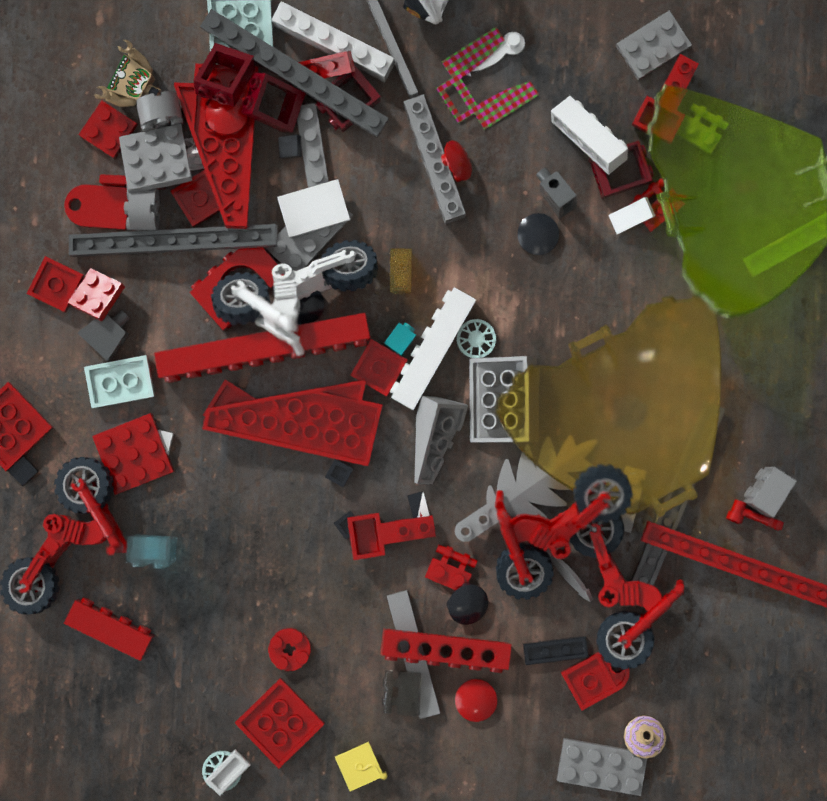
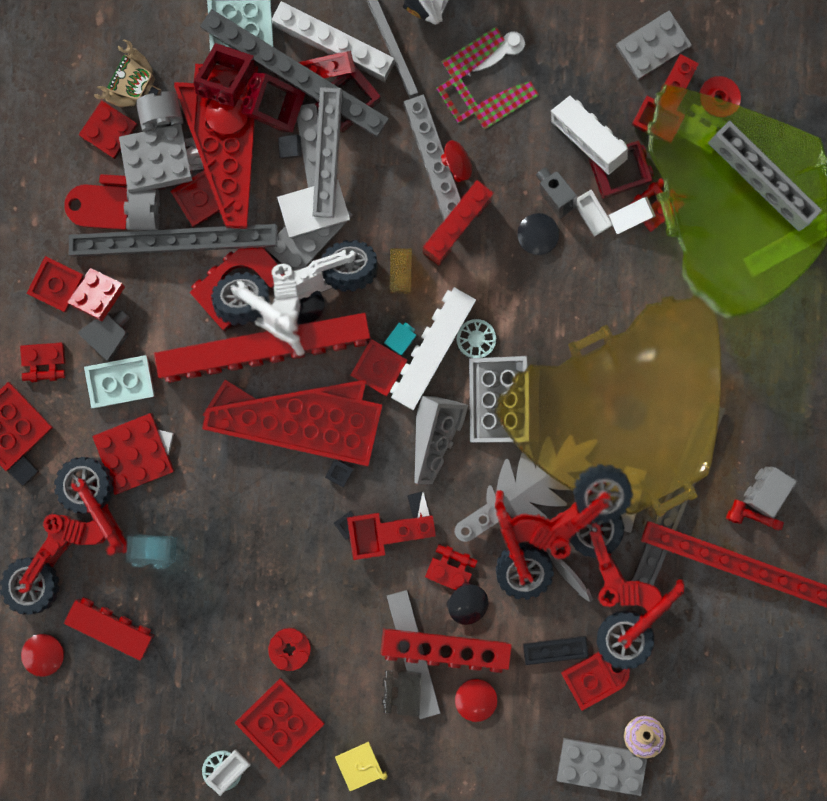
none -> red plate [20,342,66,383]
none -> red dish [21,634,64,677]
none -> light grey tile [312,87,343,218]
none -> red arch [423,180,494,266]
none -> white tile [577,190,613,237]
none -> red dish [699,76,741,117]
none -> light grey brick [708,121,822,231]

